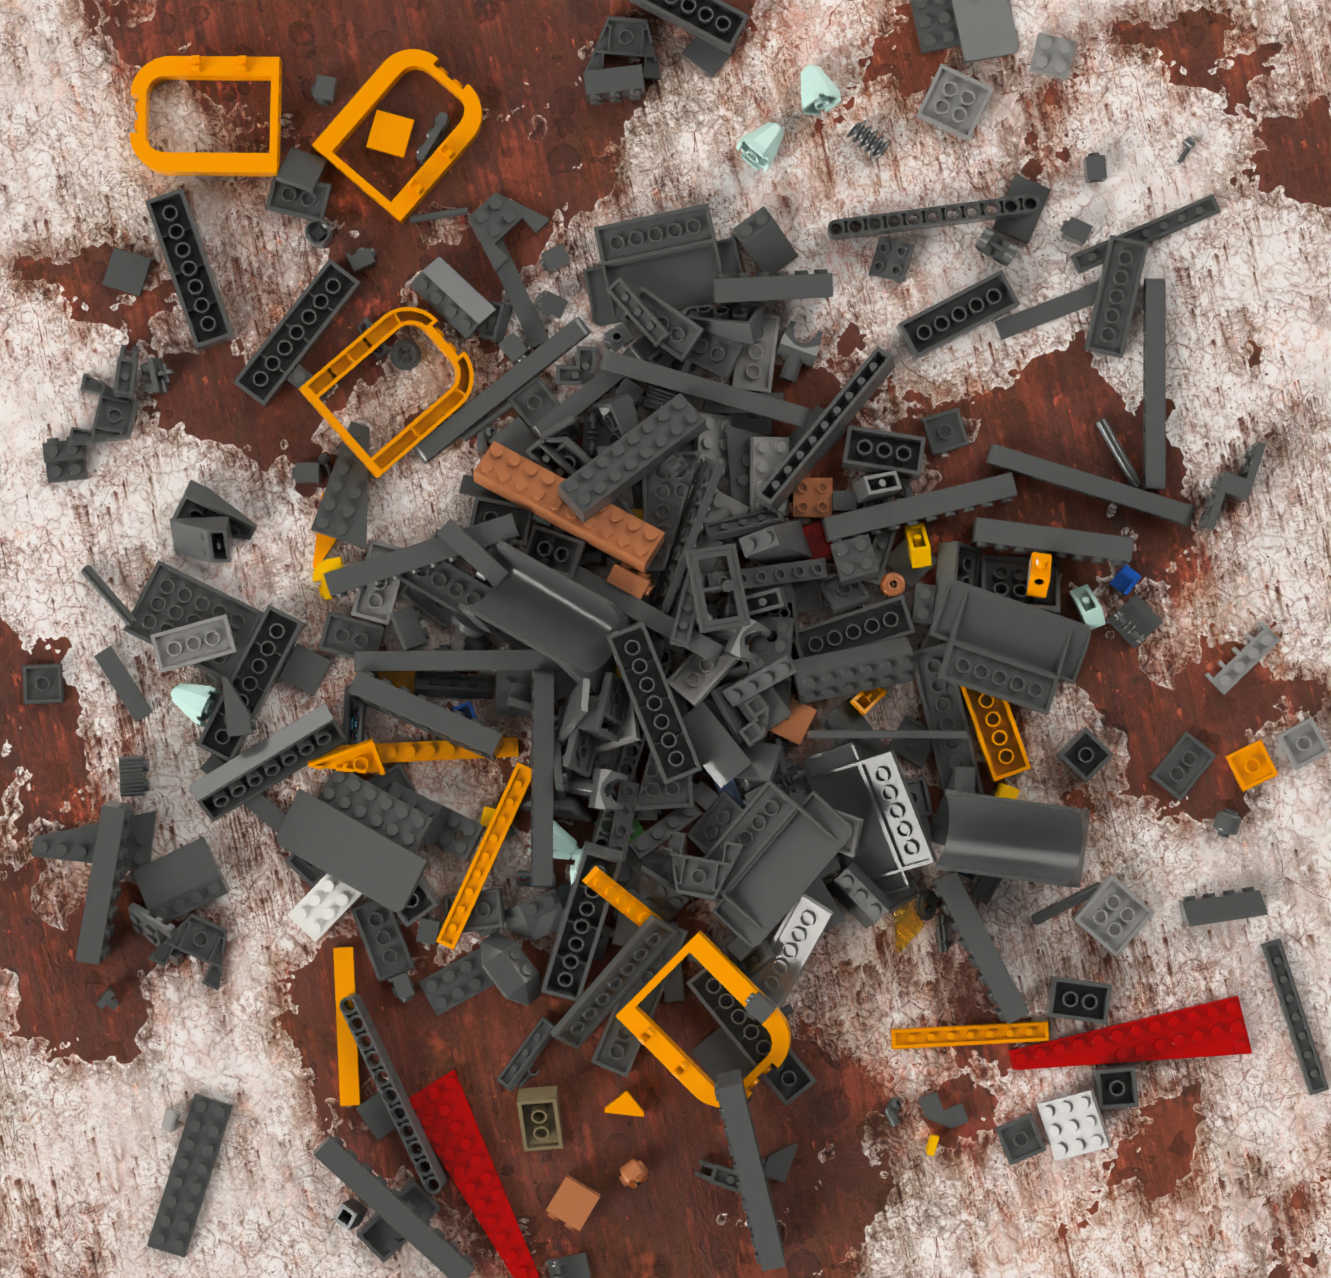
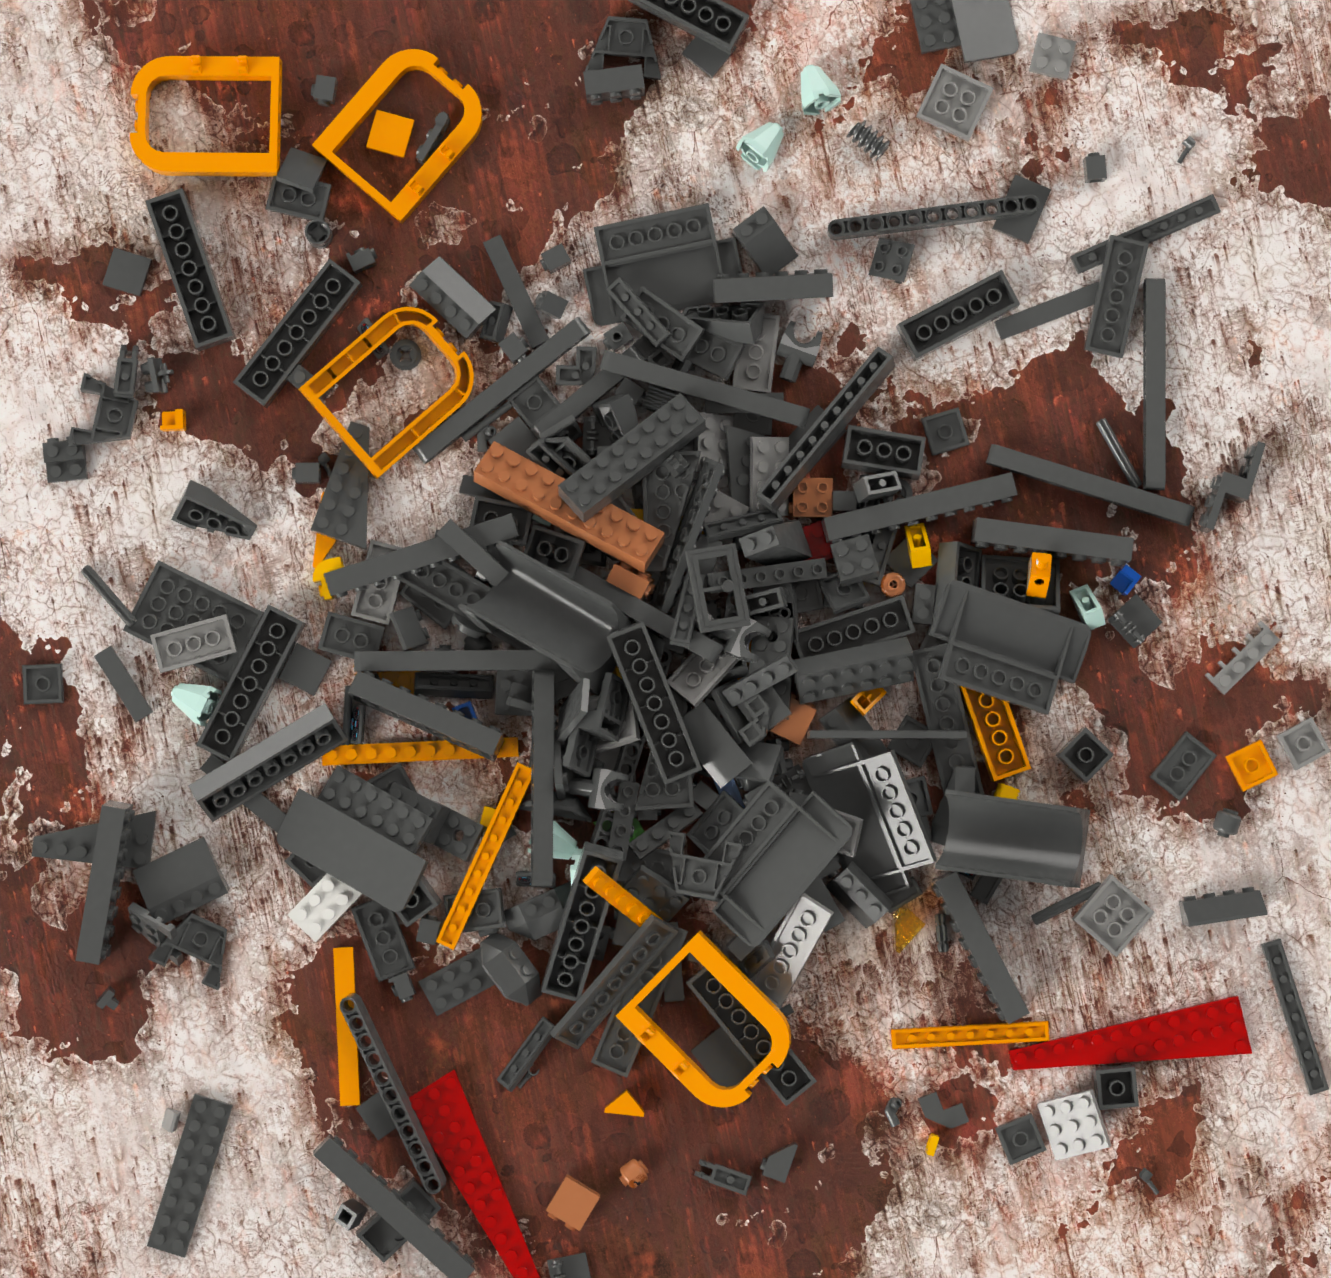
dark grey brick [119,756,150,797] -> none
dark grey slope [170,516,234,563] -> none
dark grey slope [222,677,257,737] -> none
light orange wing [308,738,386,775] -> none
dark grey bar [409,207,468,223] -> none
dark grey wing [468,192,550,272] -> none
dark tan slope [517,1086,563,1152] -> none
dark grey brick [714,1069,786,1271] -> none
dark grey brick [744,991,777,1024] -> none
dark grey gear [914,889,937,921] -> none
dark grey piece [975,227,1020,266] -> none
dark grey brick [1045,975,1112,1024] -> none
dark grey brick [1060,216,1093,247] -> none
none -> light orange panel [160,409,186,432]
none -> dark grey hand [1139,1168,1159,1195]

